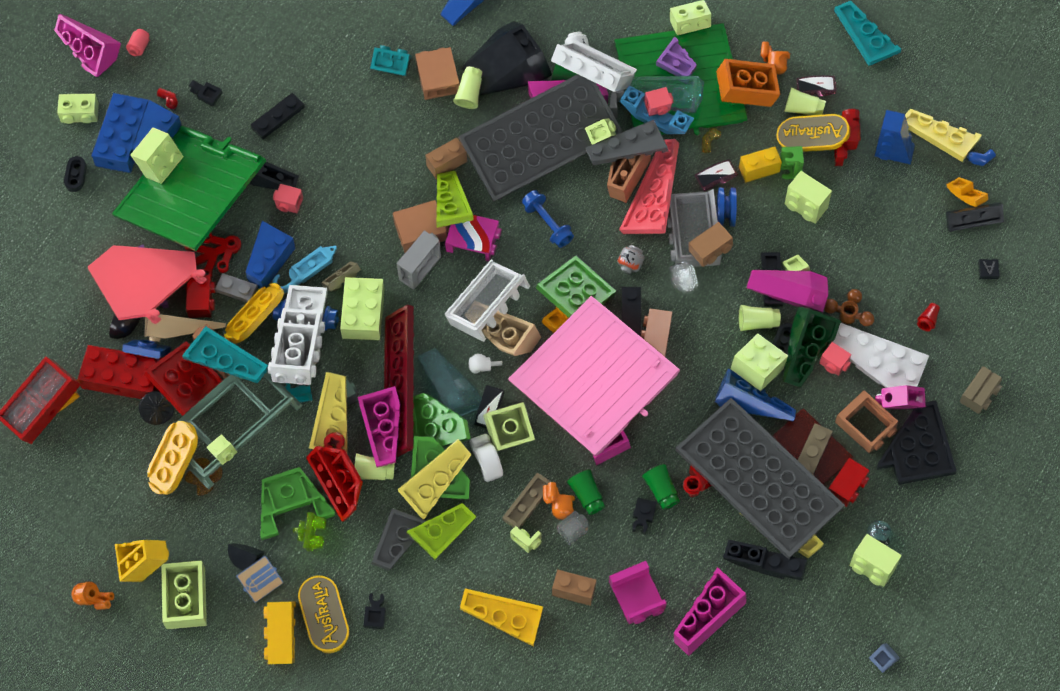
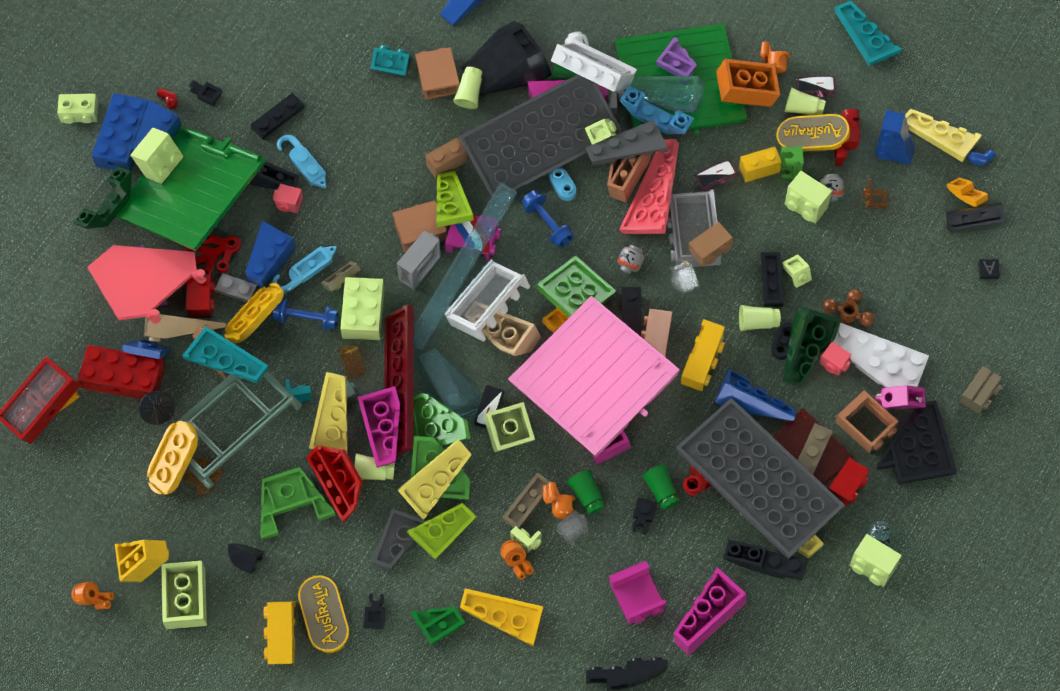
dark pink wedge [54,14,121,77] -> none
black plate [64,156,87,192] -> none
black brick [109,315,140,339] -> none
coral brick [126,29,150,56] -> none
red plate [144,341,223,416] -> none
yellowish green bracket [207,434,237,465] -> none
piece [236,556,284,603] -> none
white wedge [268,285,327,385] -> none
clear neon green hips [293,512,326,552] -> none
red wheel [324,432,345,449] -> none
white piece [468,354,502,374] -> none
white animal [470,433,503,482] -> none
medium nougat brick [552,570,596,606] -> none
coral brick [643,87,673,116] -> none
yellowish green brick [670,0,711,35] -> none
clear yellow arm [702,128,721,153] -> none
blue wheel [717,187,737,227] -> none
yellowish green brick [731,334,788,391] -> none
dark pink wedge [746,270,829,313] -> none
sand blue slope [869,643,900,673] -> none
red cone [917,303,940,331] -> none
none -> dark green slope [73,167,132,229]
none -> medium azure plate [277,135,327,189]
none -> clear orange bracket [338,344,365,378]
none -> green wing [410,606,466,646]
none -> clear light blue plate [413,182,517,352]
none -> orange piece [500,540,534,580]
none -> medium azure plate [549,167,576,201]
none -> black slope [586,657,668,691]
none -> yellow wedge [681,319,725,391]
none -> light grey head [820,174,844,202]
none -> clear orange bracket [862,179,887,208]

